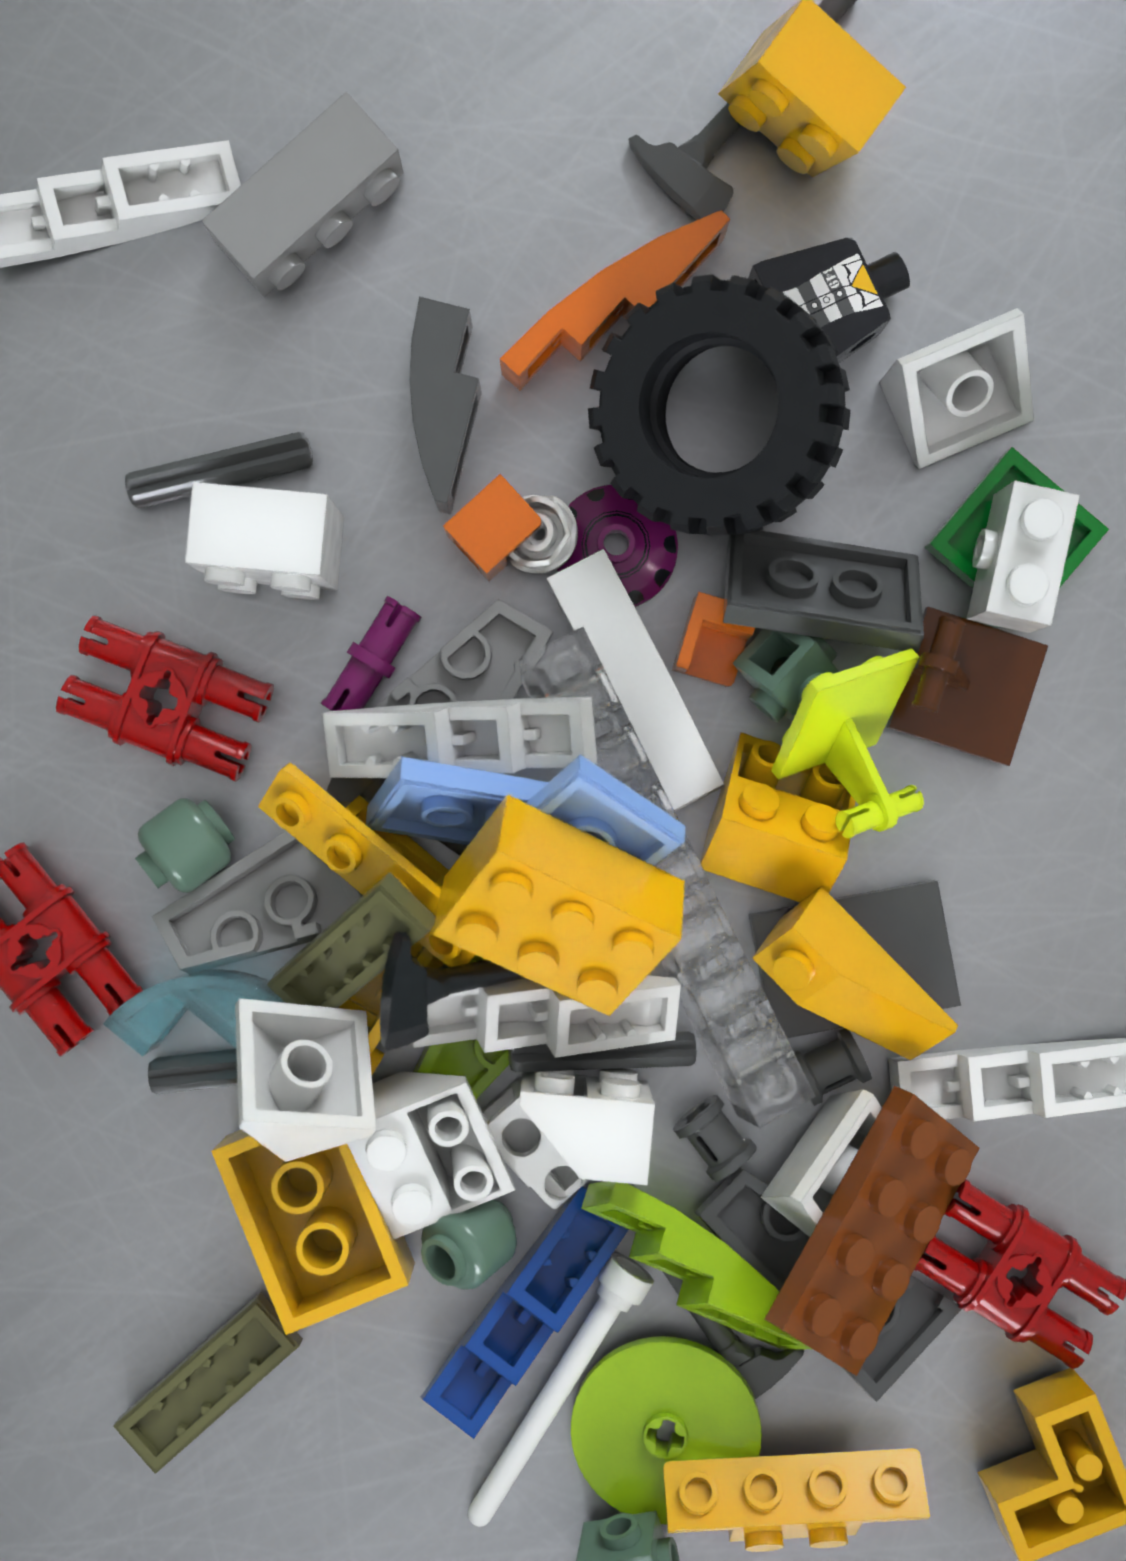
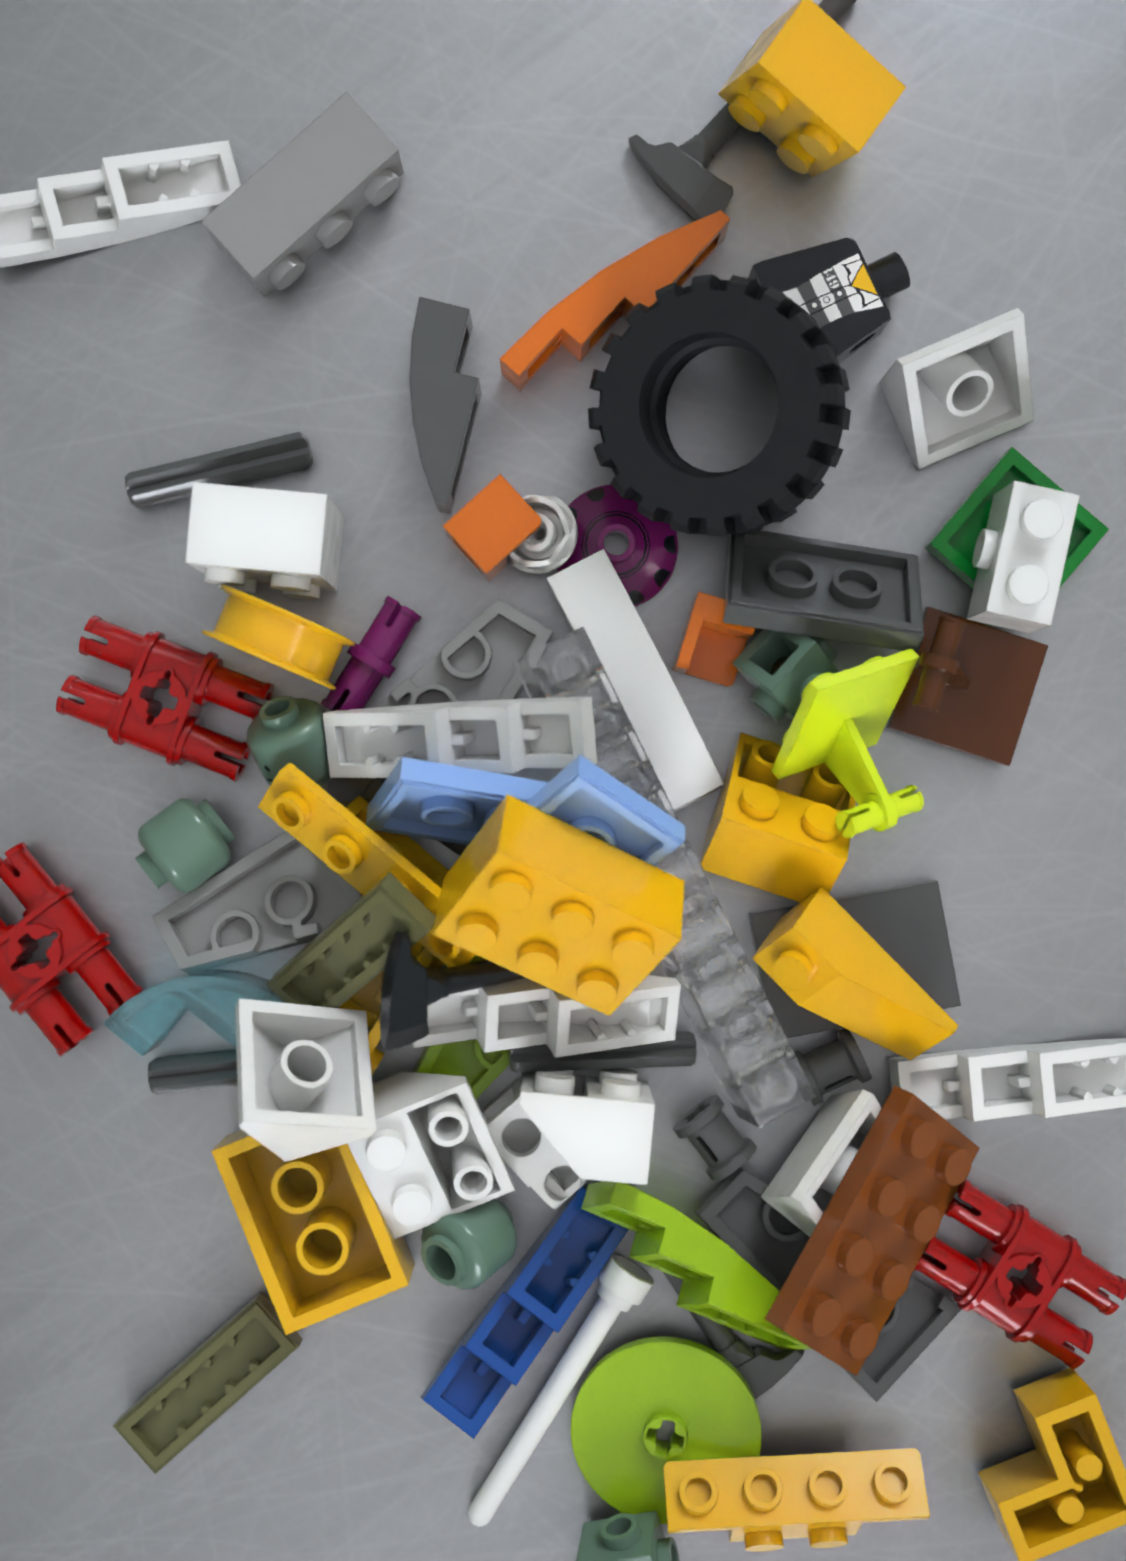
none -> yellow wheel [201,585,355,691]
none -> sand green head [246,696,330,787]

